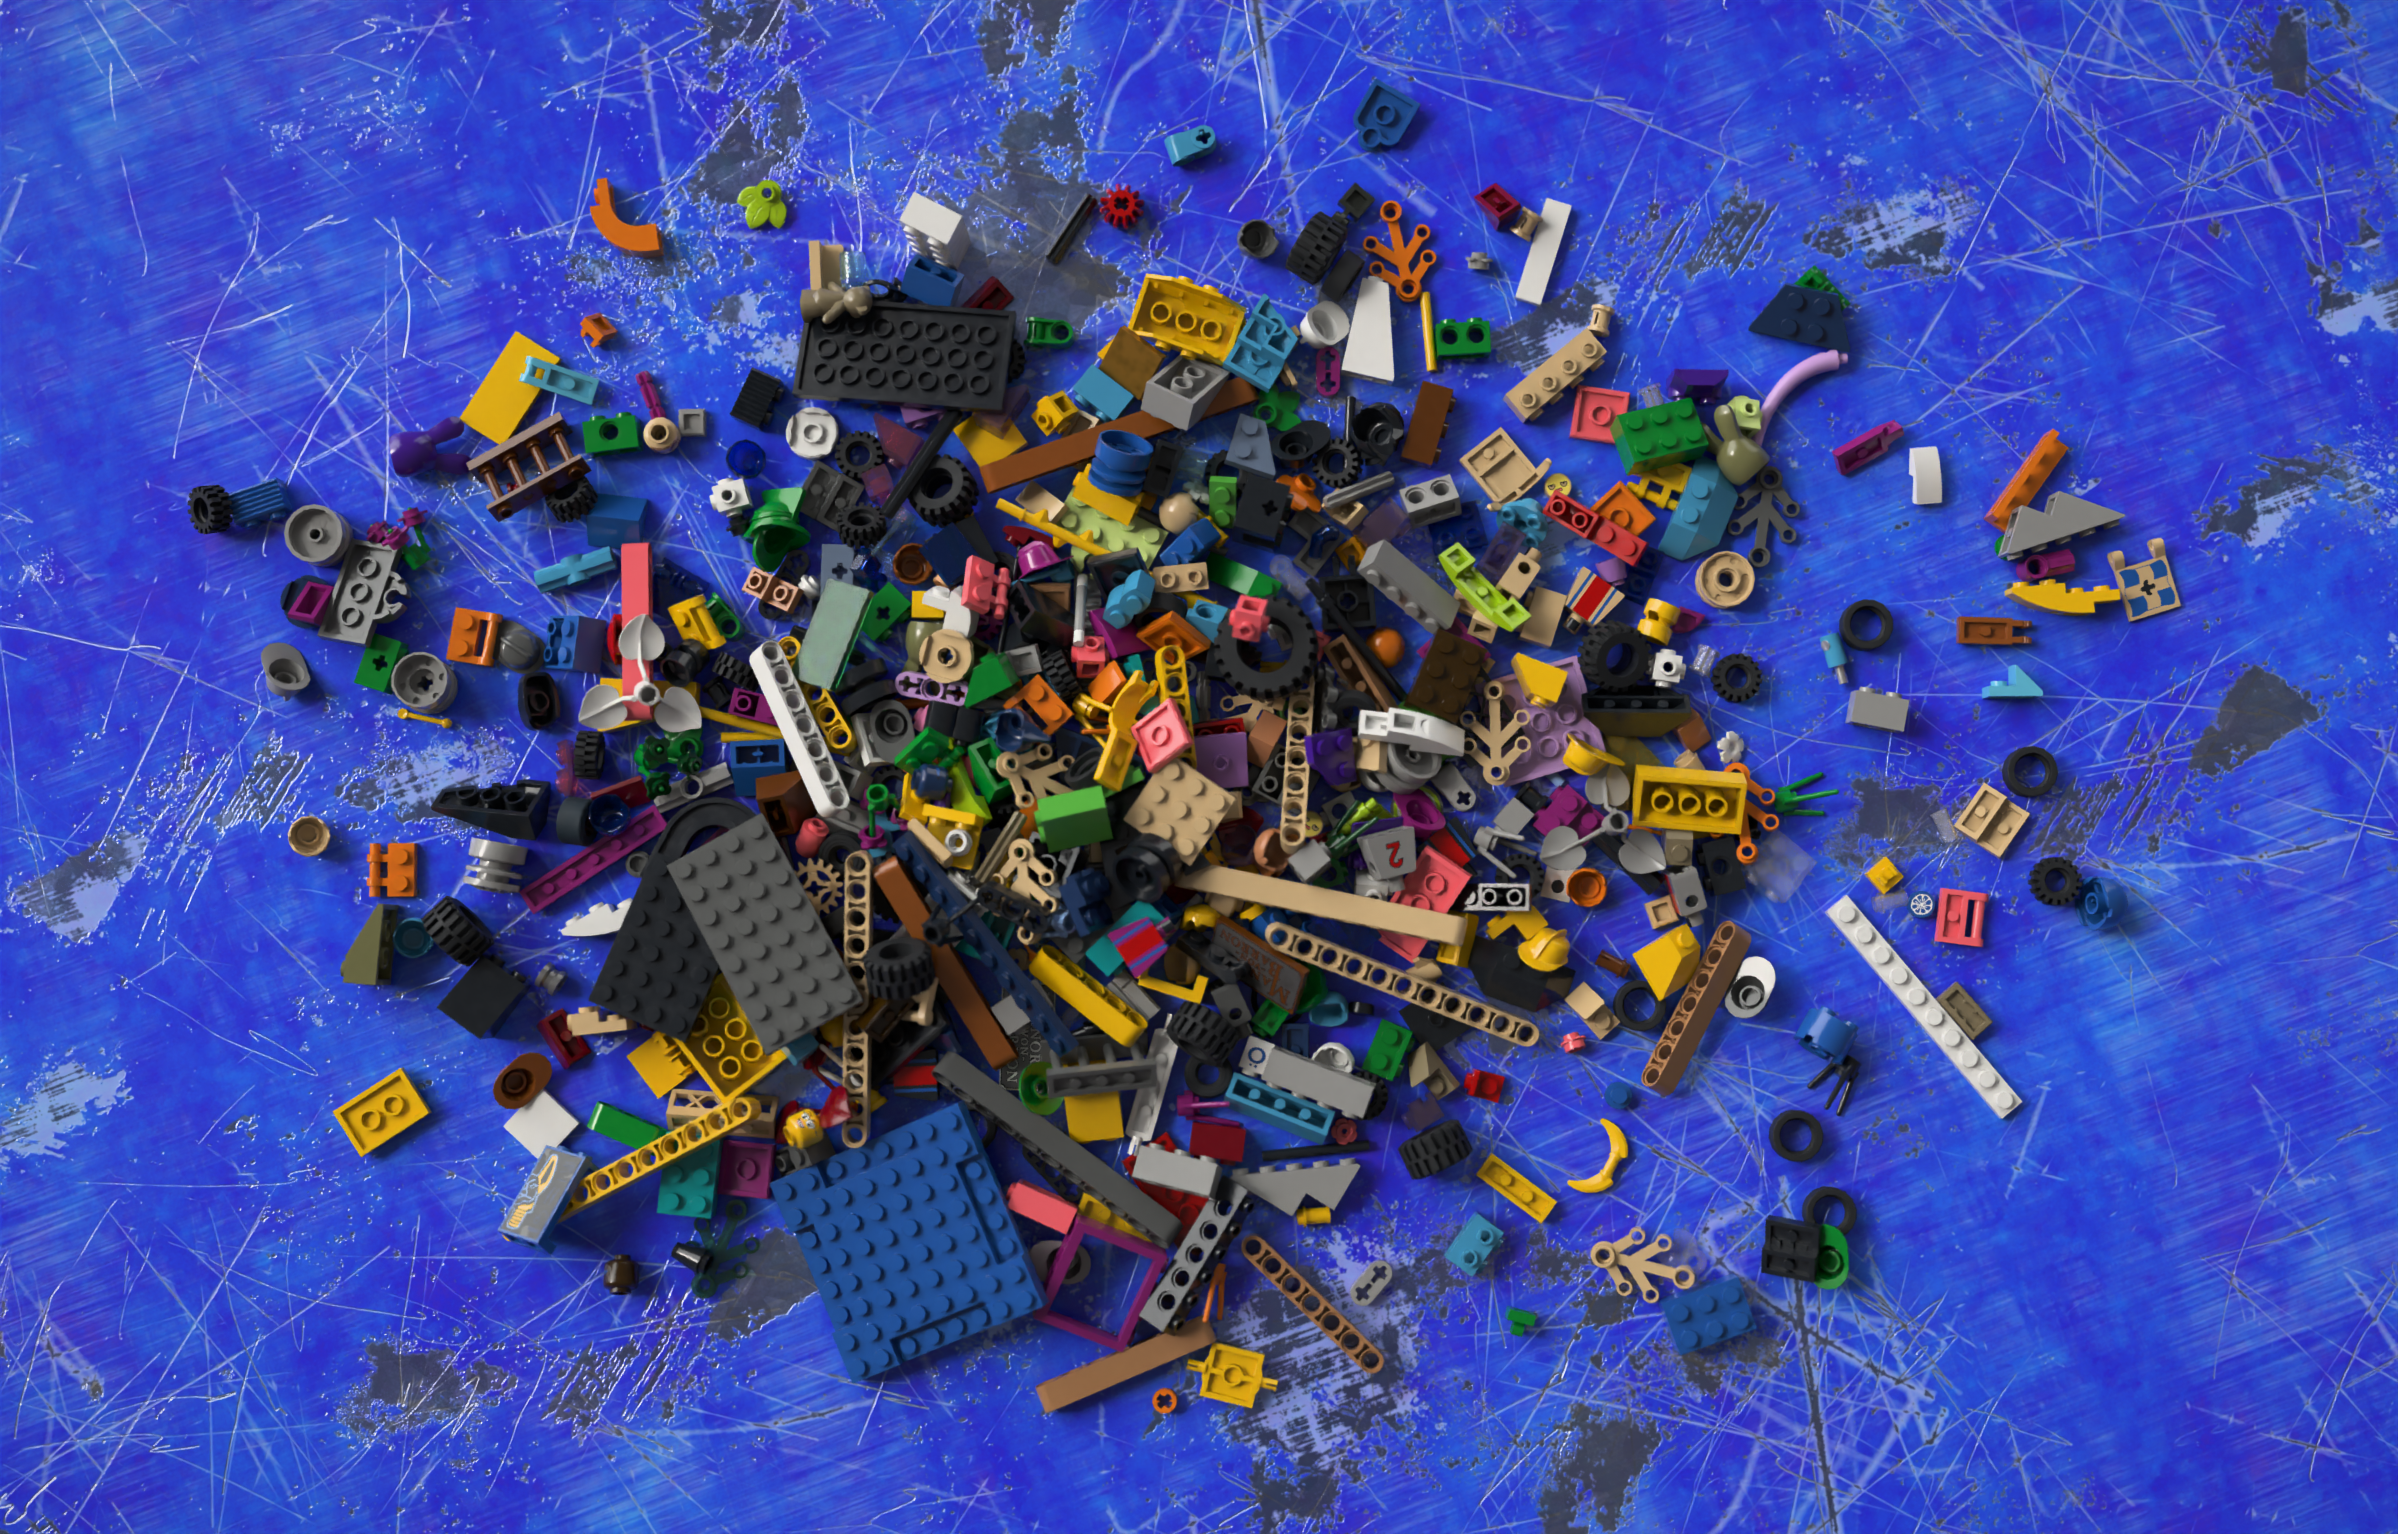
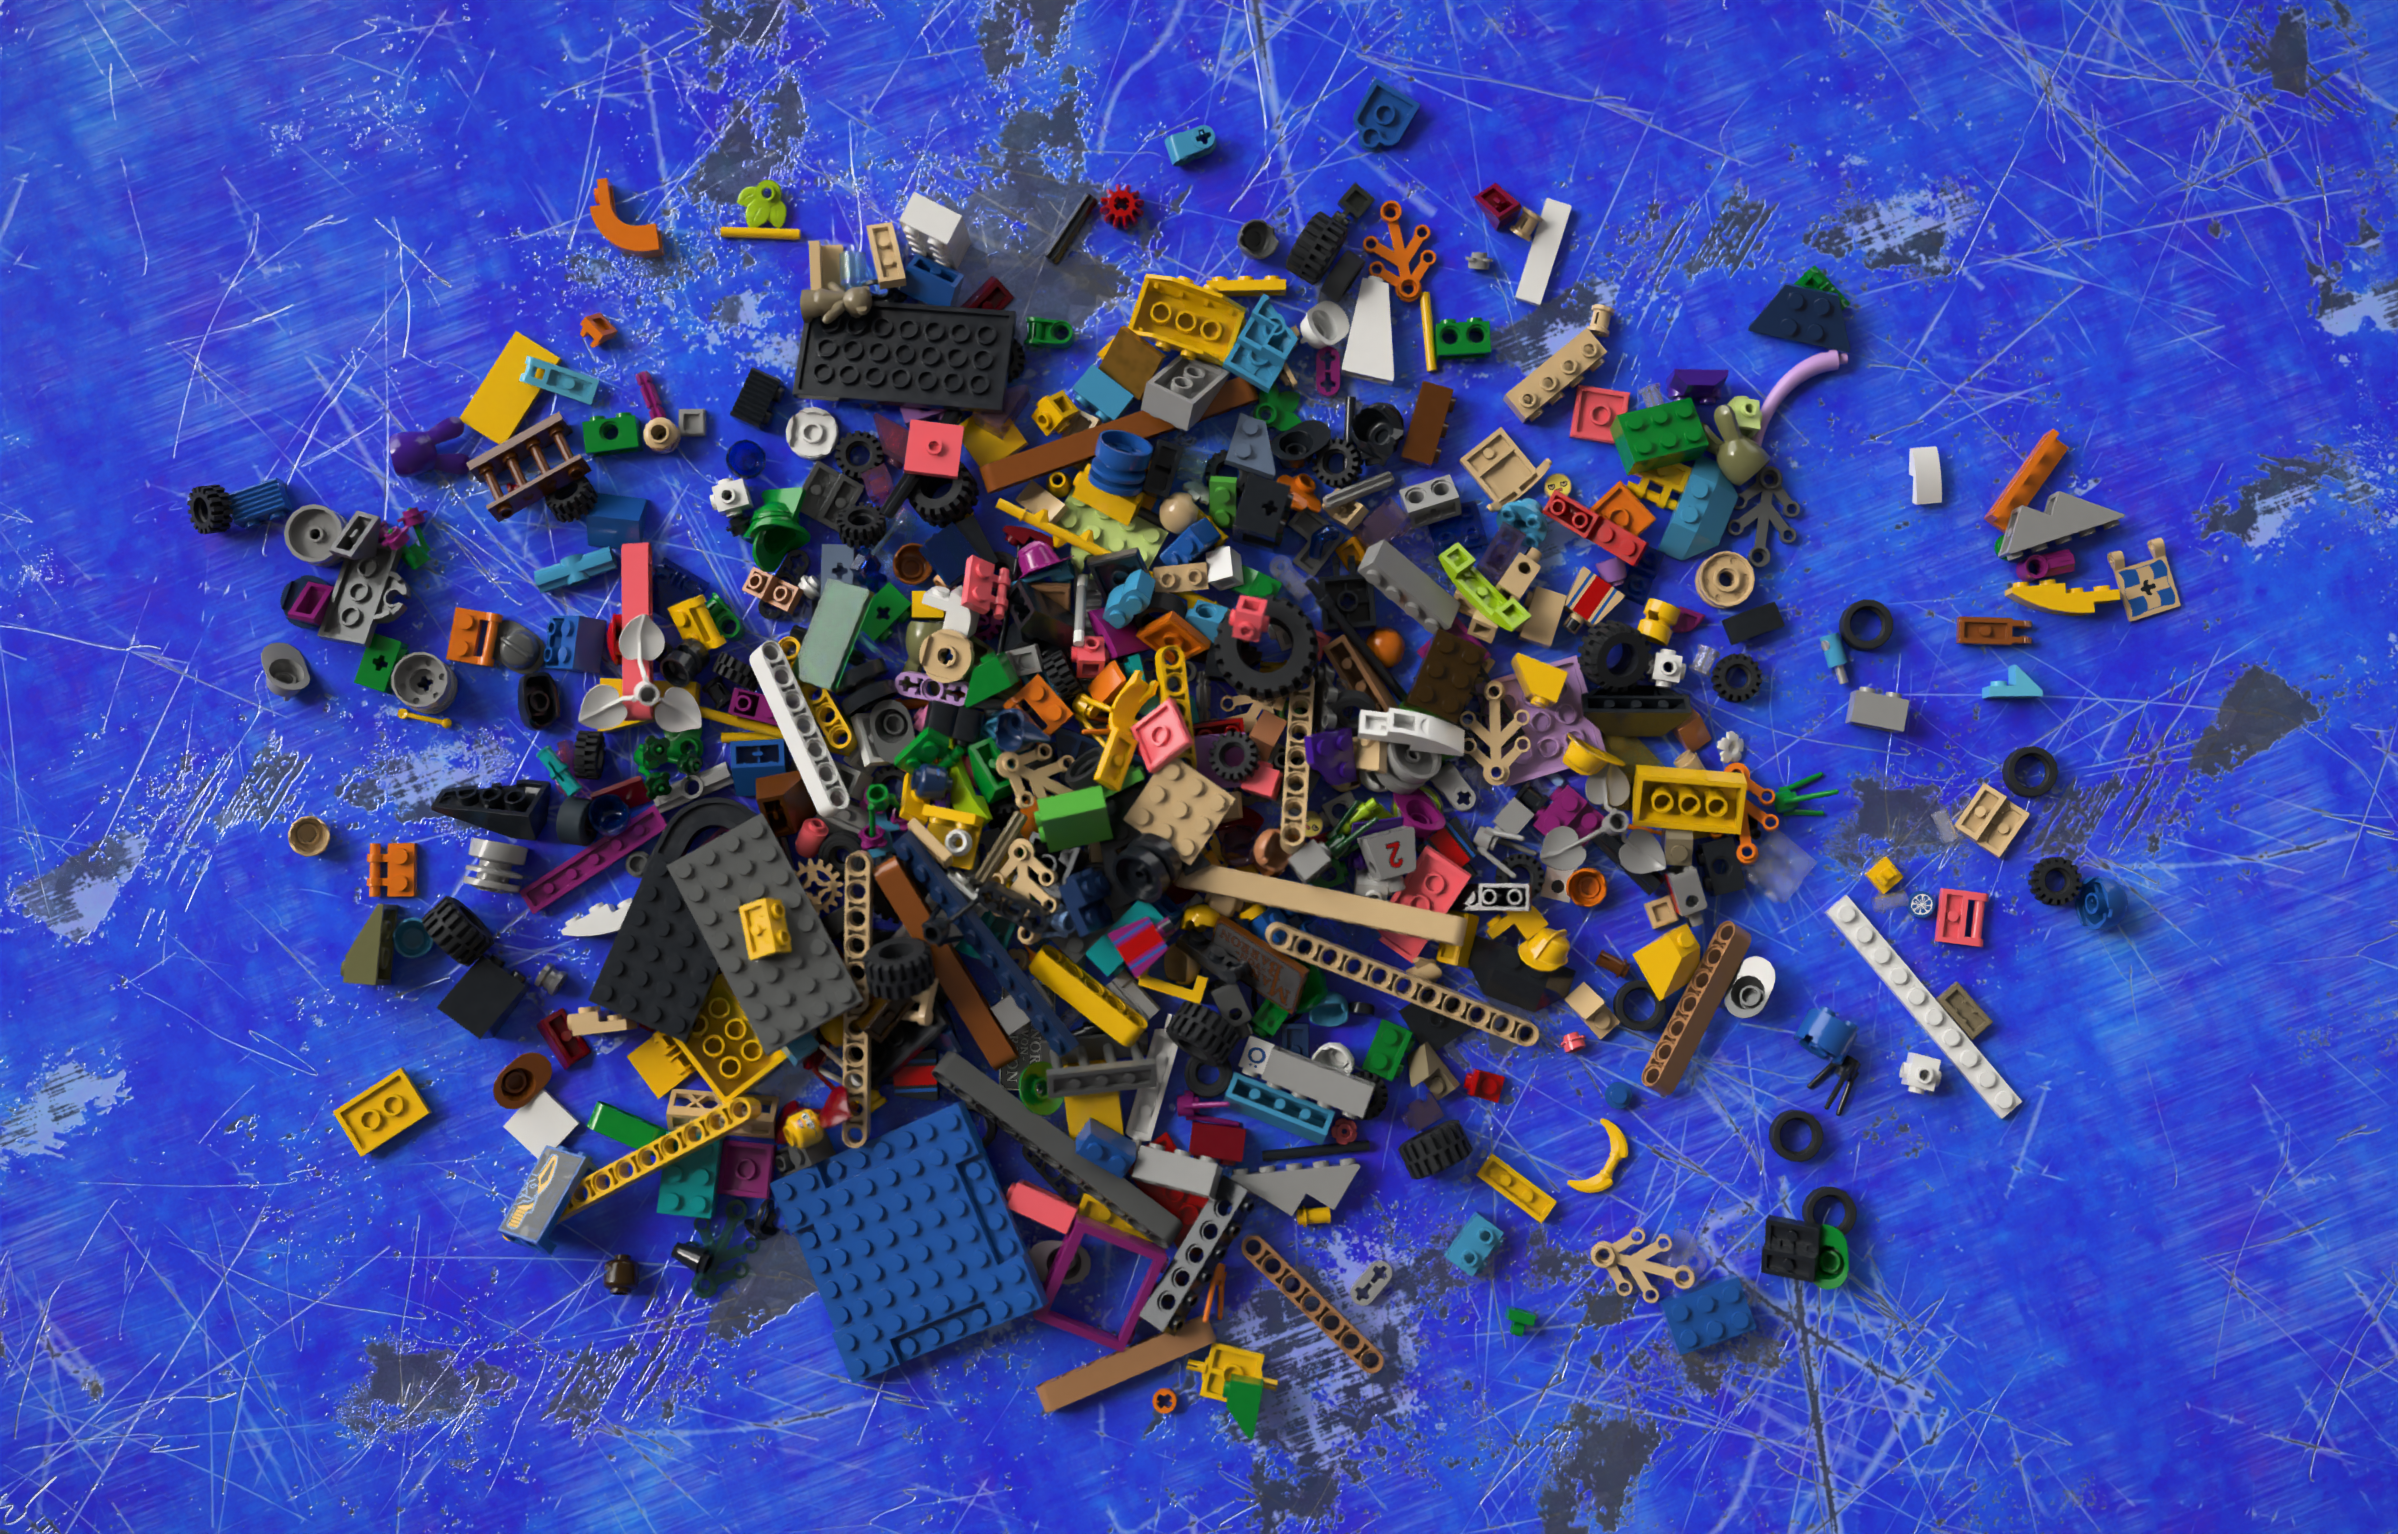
magenta hinge [1832,420,1904,475] -> none
none -> flat silver slope [329,510,381,560]
none -> teal pin [536,745,583,798]
none -> yellow bar [721,227,801,240]
none -> yellow bracket [739,898,792,960]
none -> black piece [744,1199,777,1241]
none -> tan plate [866,222,906,289]
none -> coral plate [904,419,964,480]
none -> yellow cone [1046,472,1072,498]
none -> blue brick [1076,1117,1136,1179]
none -> yellow plate [1206,275,1286,297]
none -> white brick [1206,546,1244,591]
none -> black tyre [1209,731,1261,783]
none -> green slope [1222,1373,1263,1439]
none -> coral brick [1240,761,1284,801]
none -> black slope [1722,602,1785,646]
none -> white brick [1899,1052,1941,1095]

